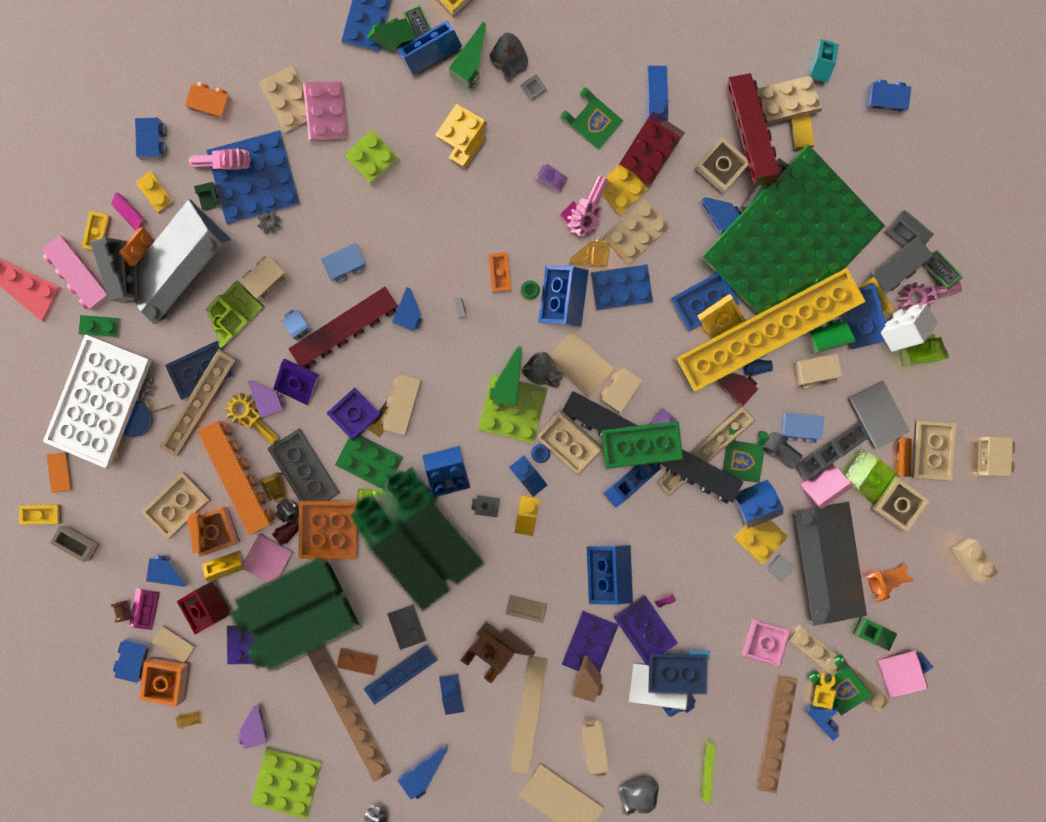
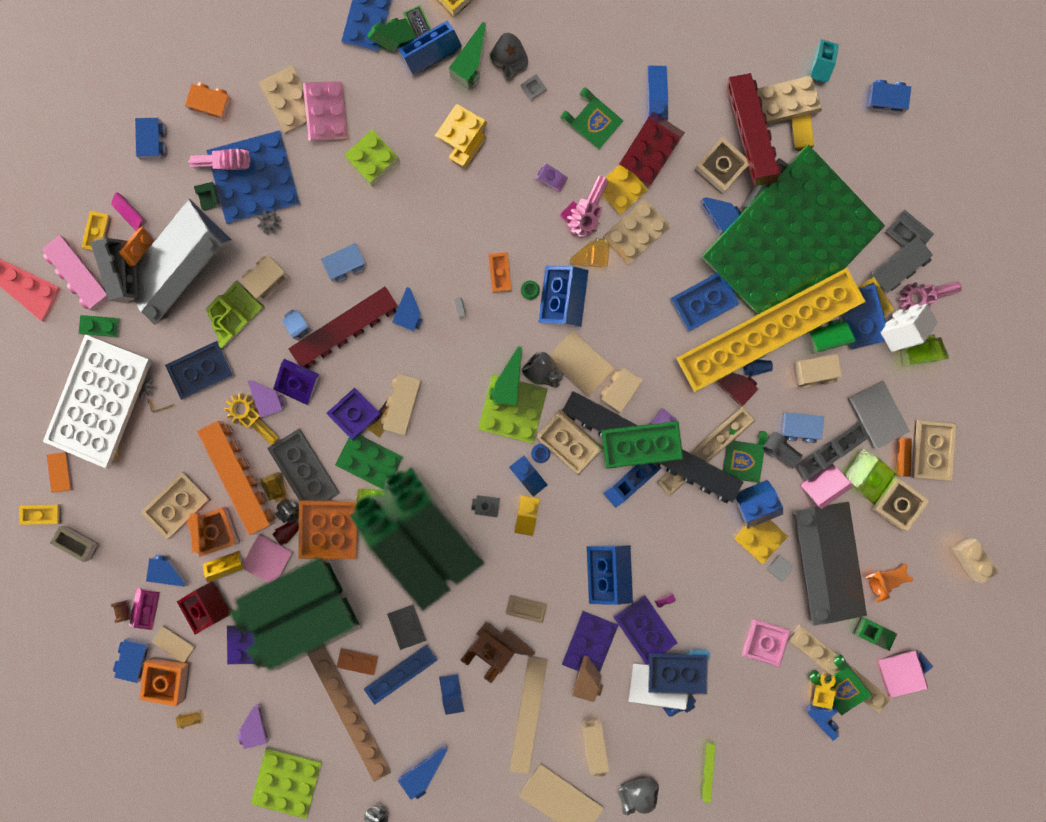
blue head [123,402,153,437] -> none
yellow plate [136,171,174,214] -> none
tan plate [159,349,235,456] -> none
blue slope [422,446,471,497] -> none
blue plate [591,264,653,311] -> none
yellow plate [698,294,746,339] -> none
medium nougat plate [756,675,798,793] -> none
tile [925,250,963,290] -> none
tan brick [978,437,1015,477] -> none

